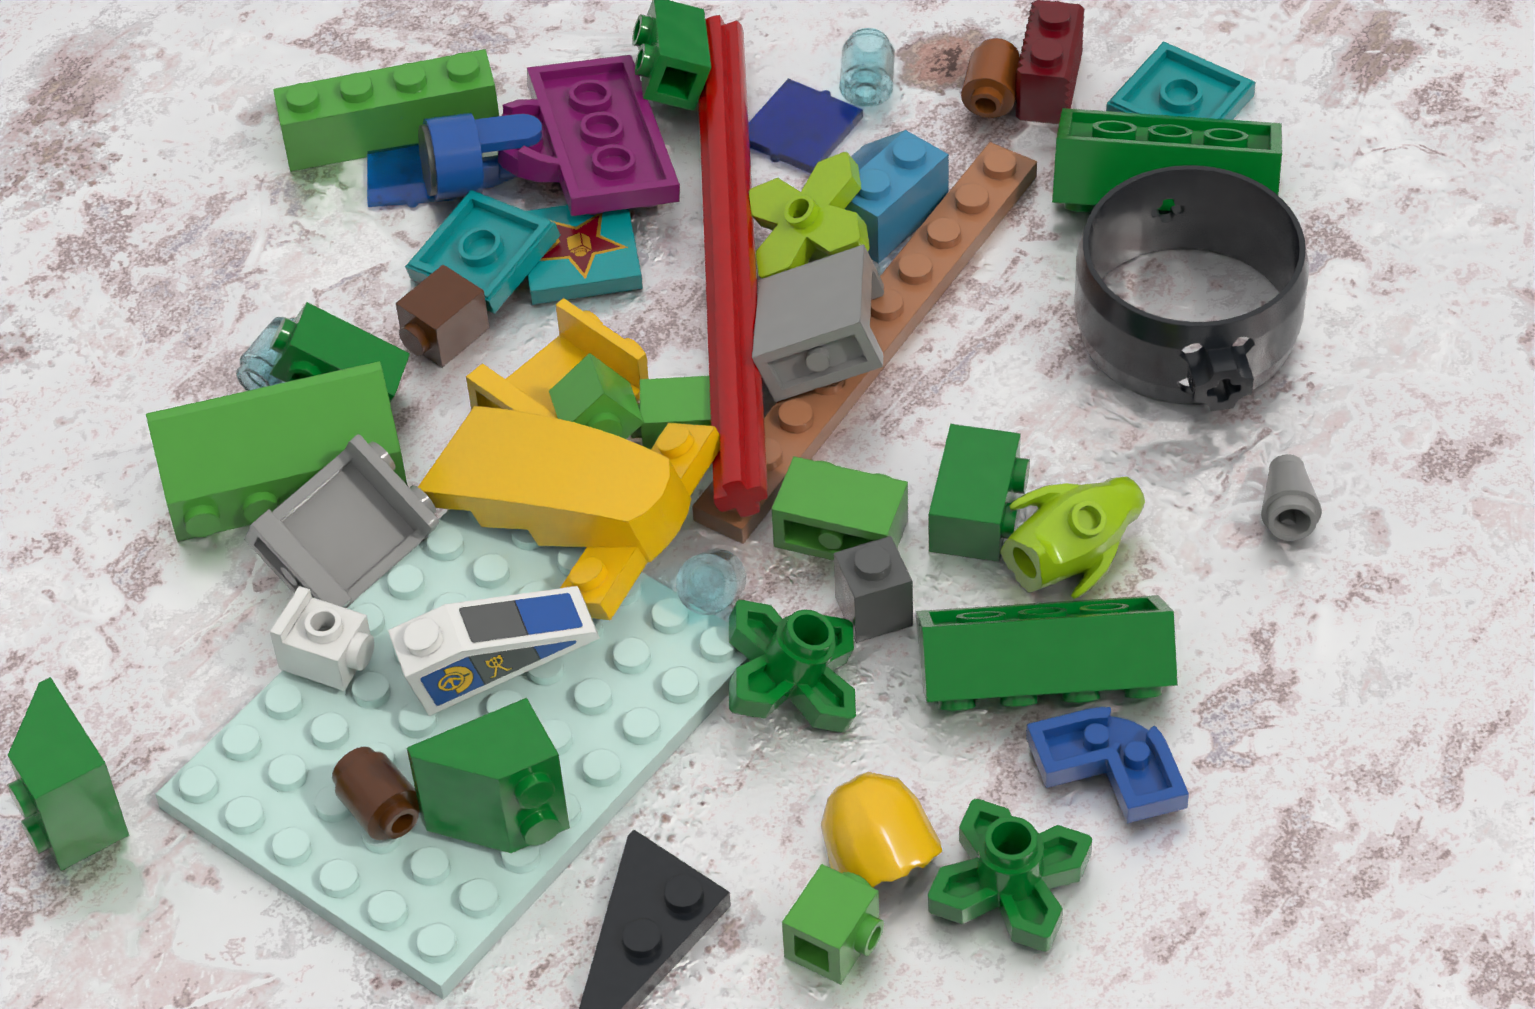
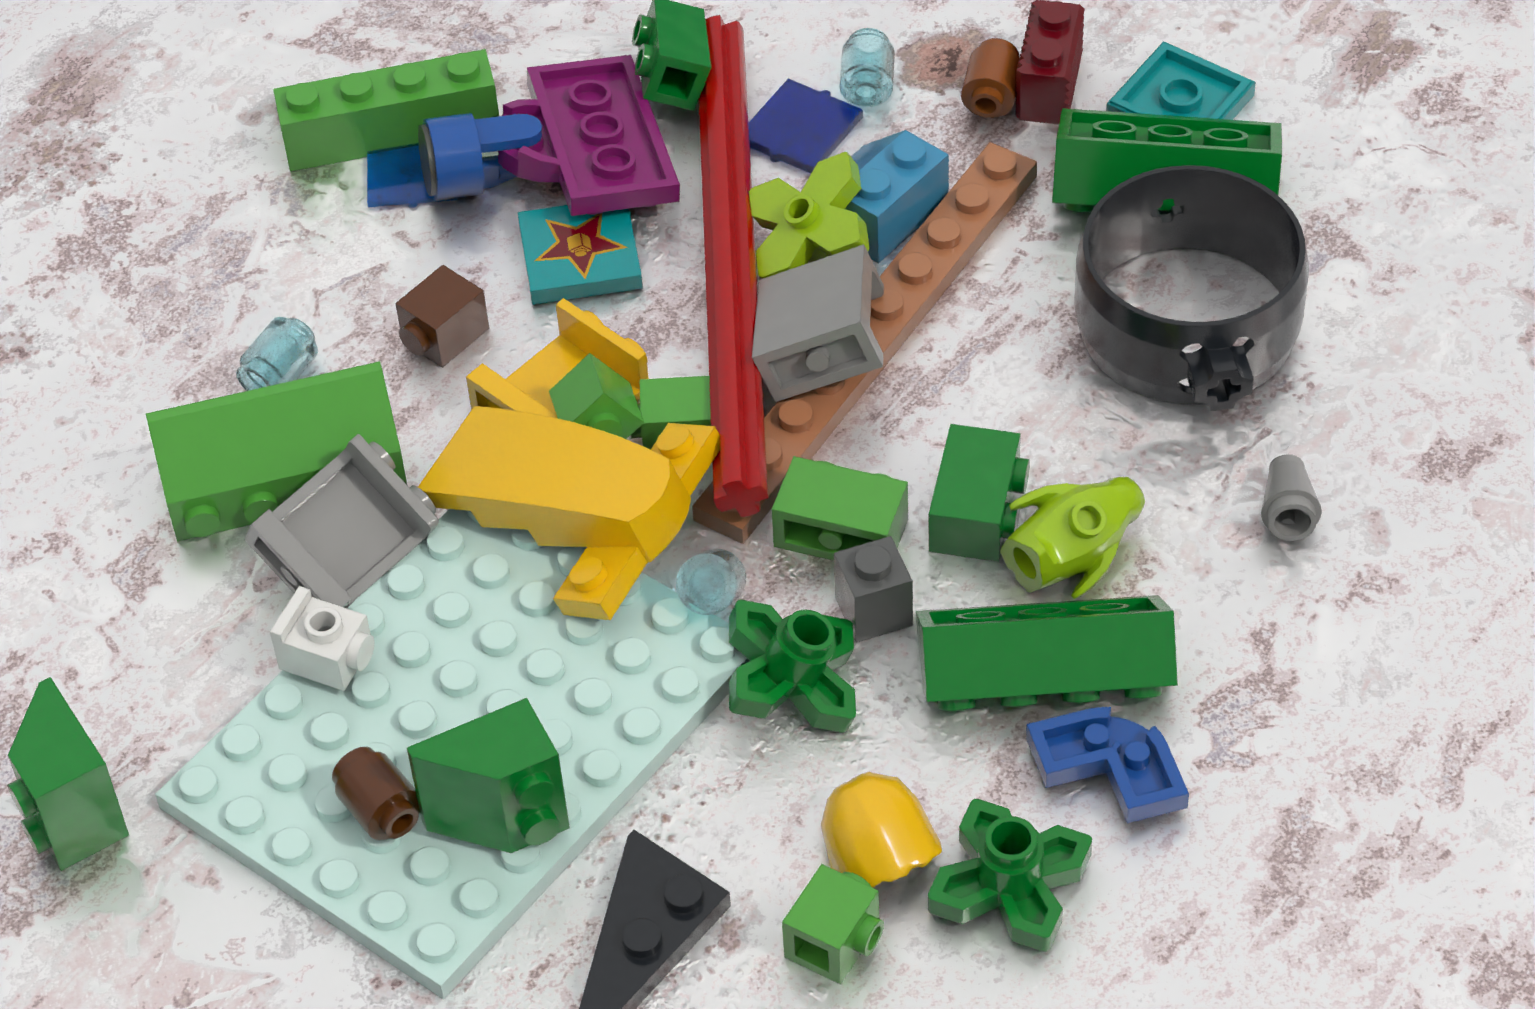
green brick [270,302,410,402] -> none
slope [388,586,600,716] -> none
teal tile [405,190,561,314] -> none

